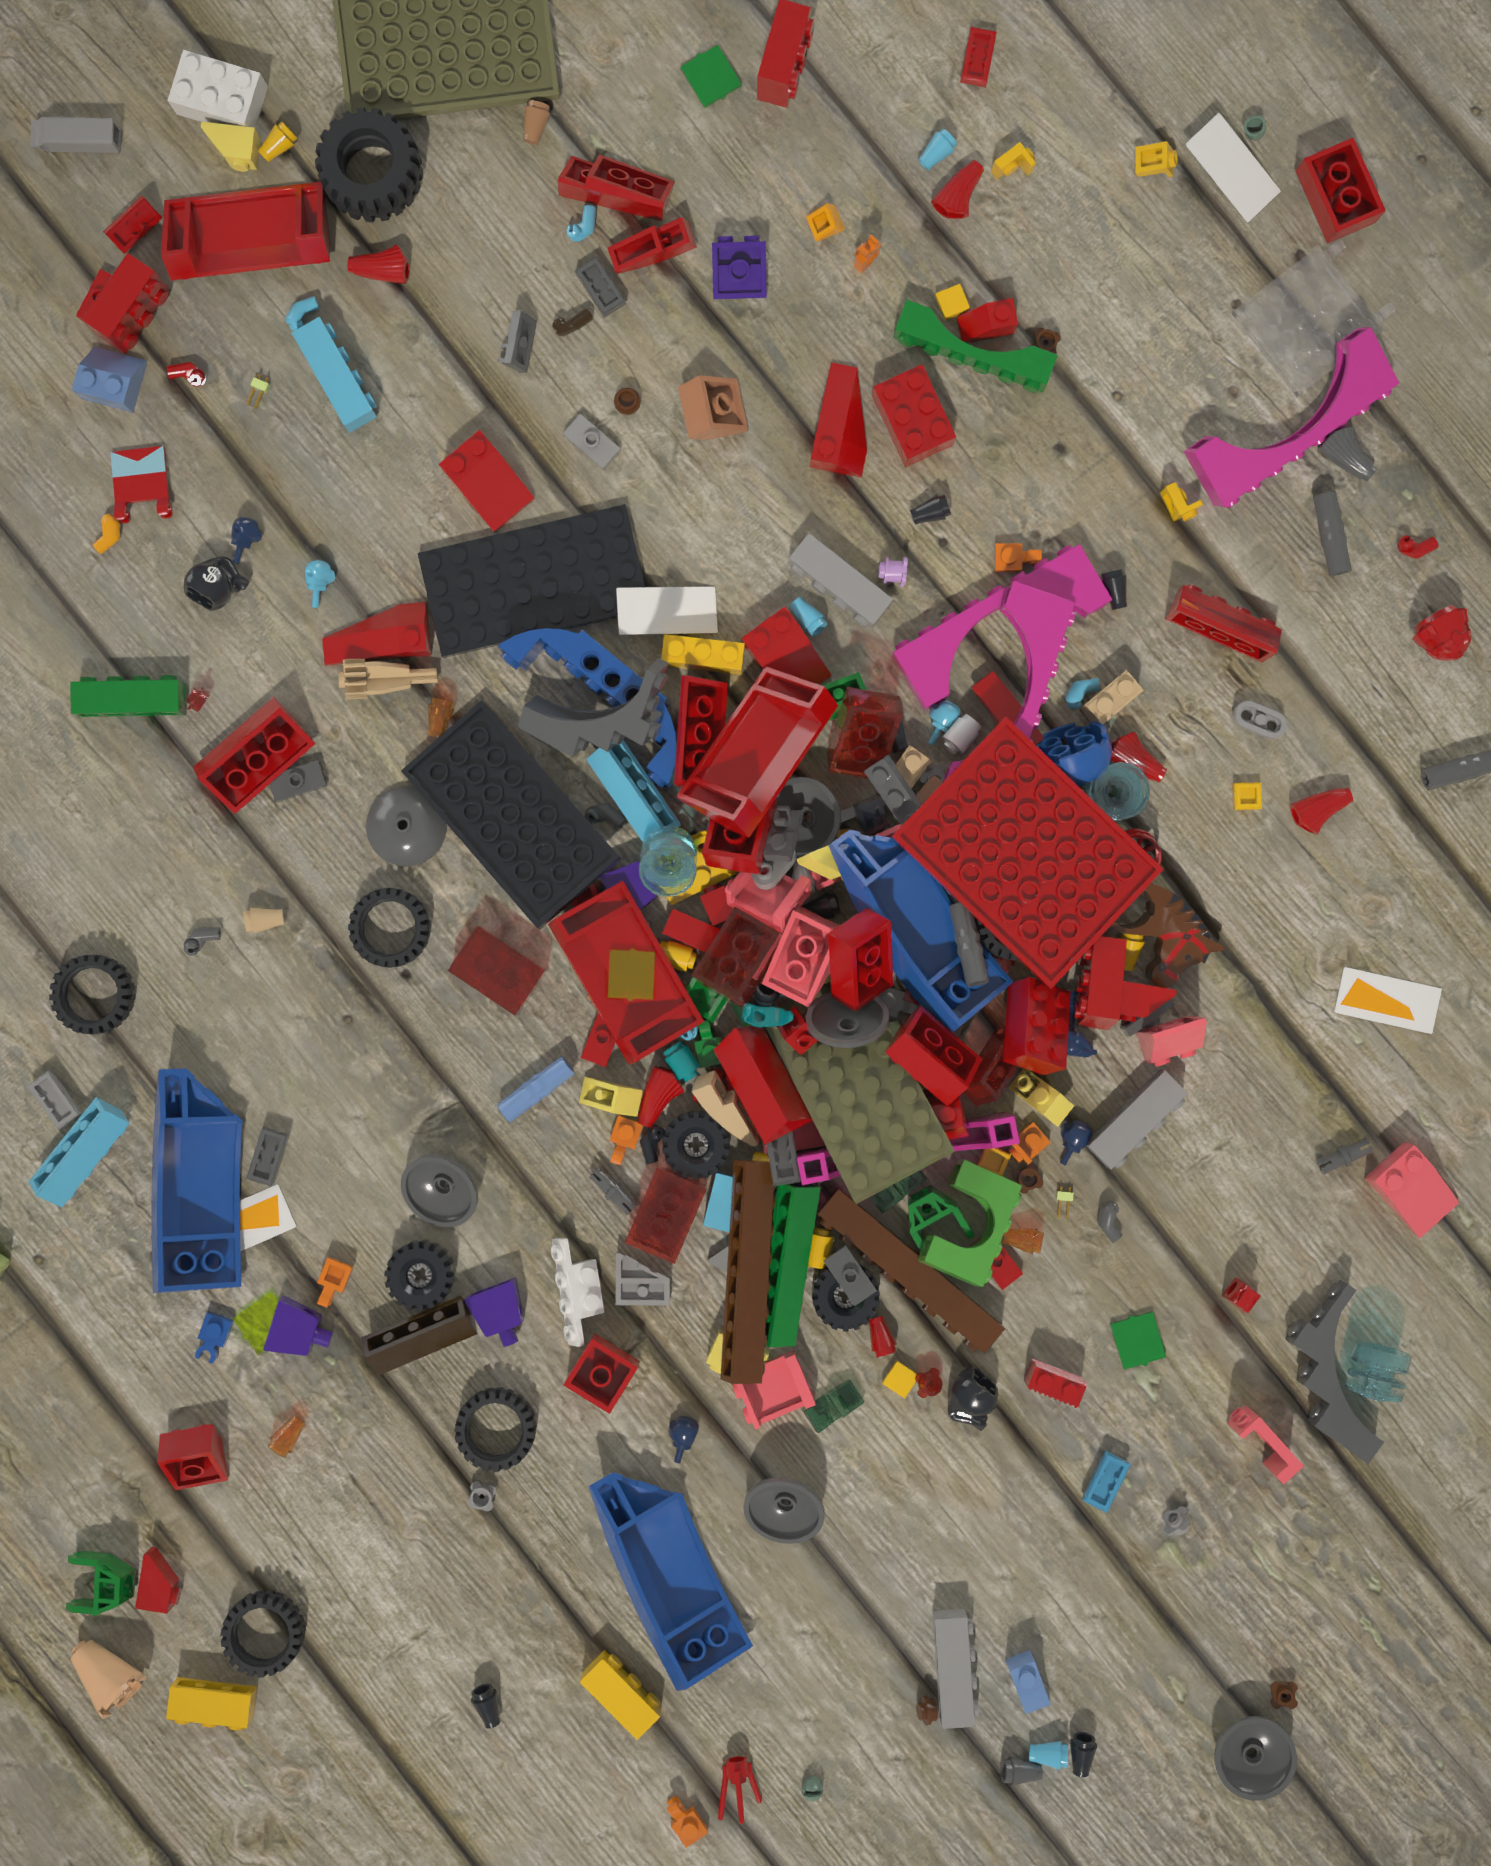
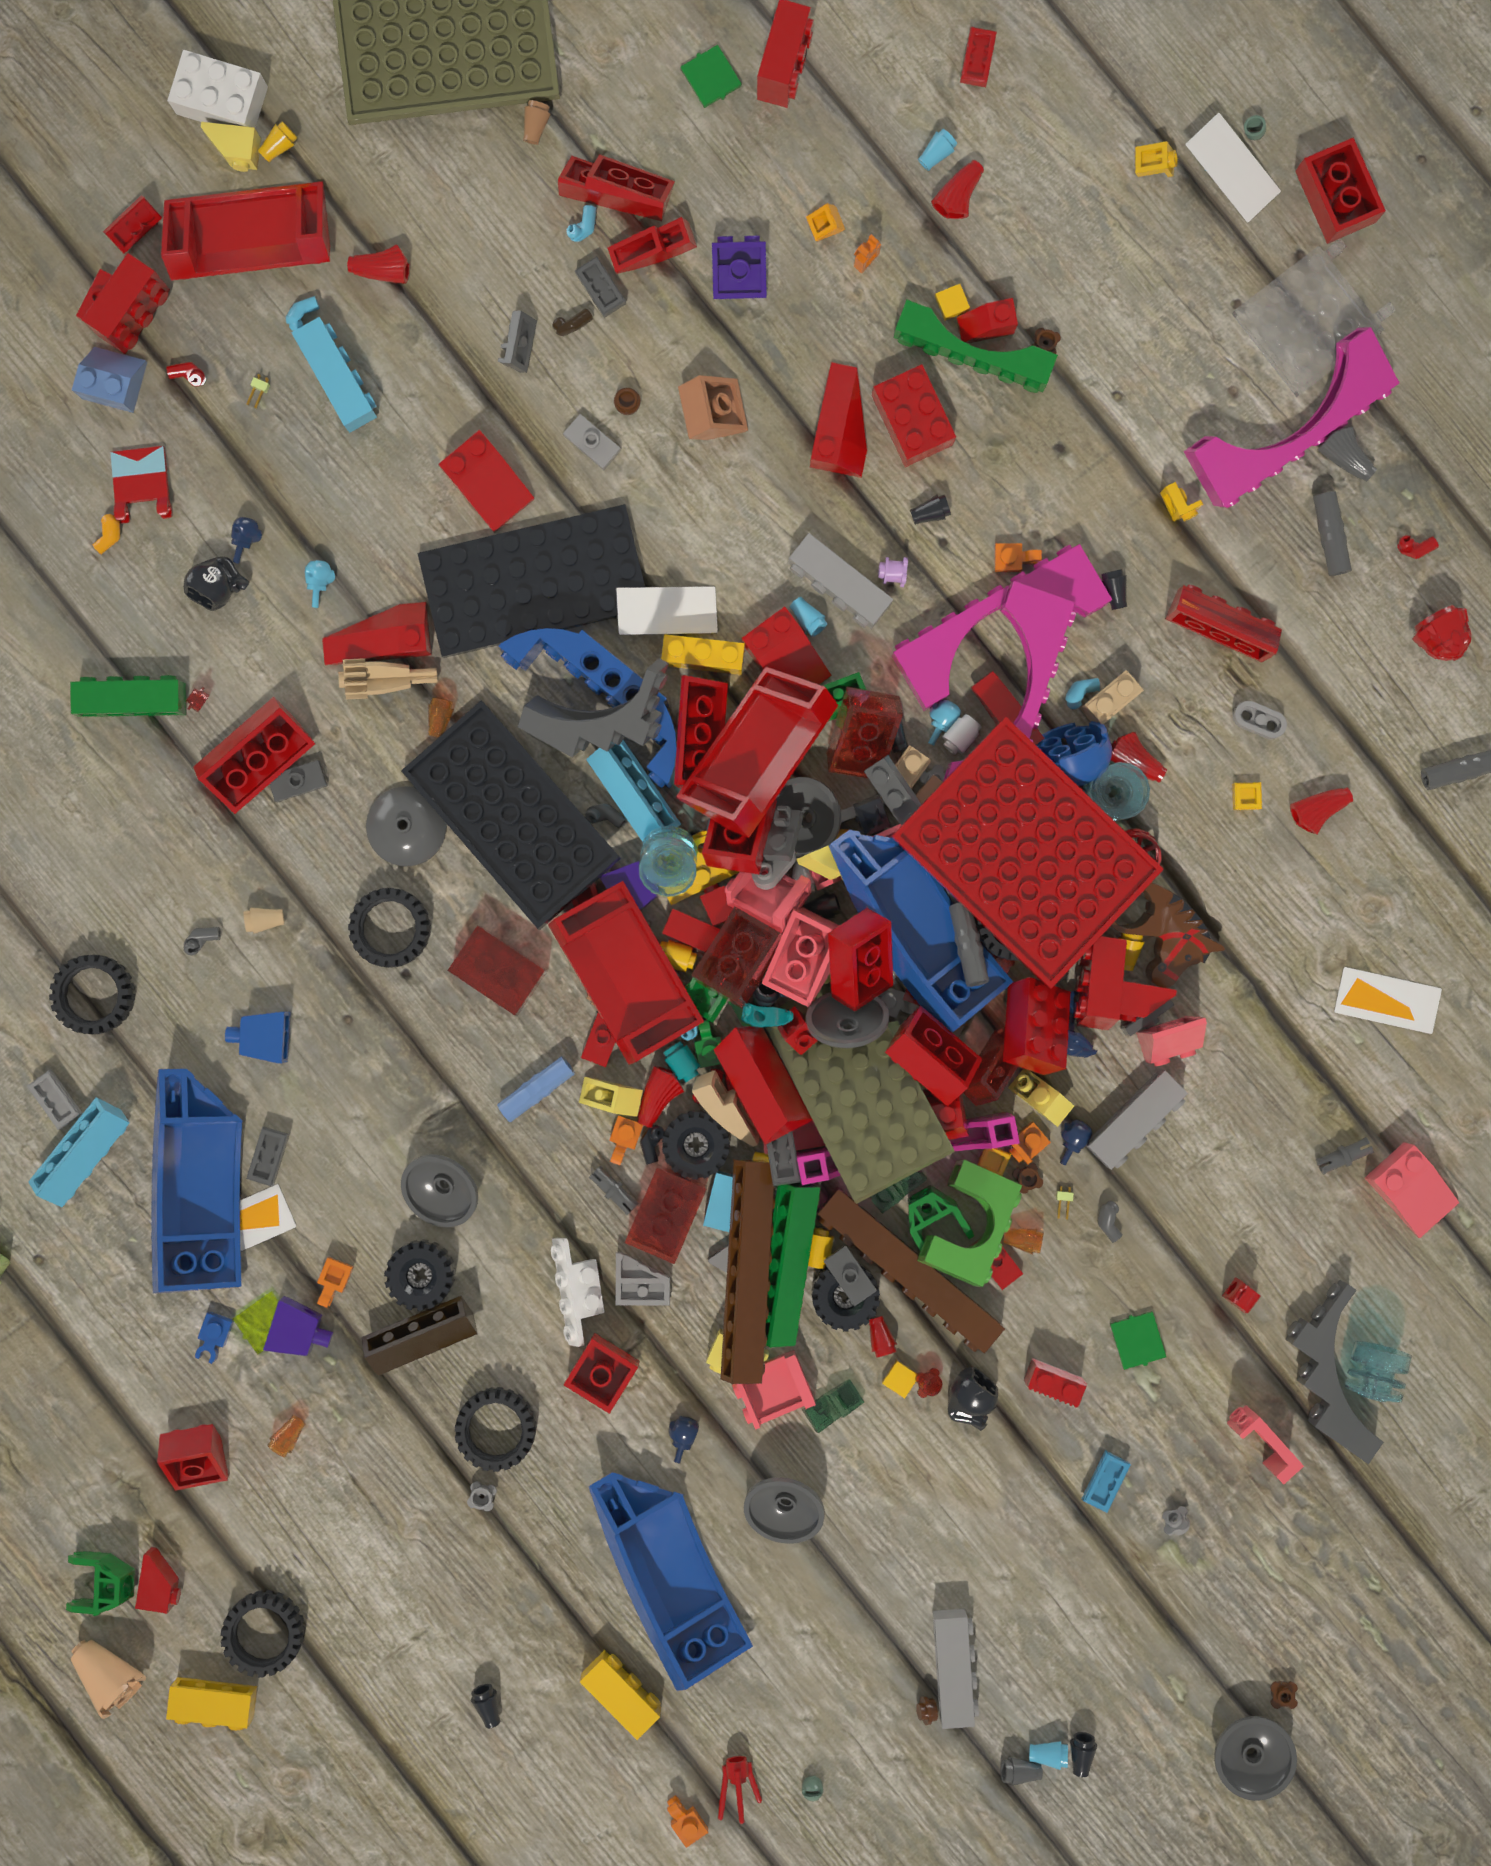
light grey piece [30,117,121,153] -> none
black tyre [315,107,423,222] -> none
dark purple torso [464,1277,524,1347] -> none
clear neon green piece [608,948,655,1001] -> none
yellow bracket [991,142,1036,180] -> none
medium blue arch [1005,1650,1051,1714] -> none
none -> blue torso [225,1011,290,1064]

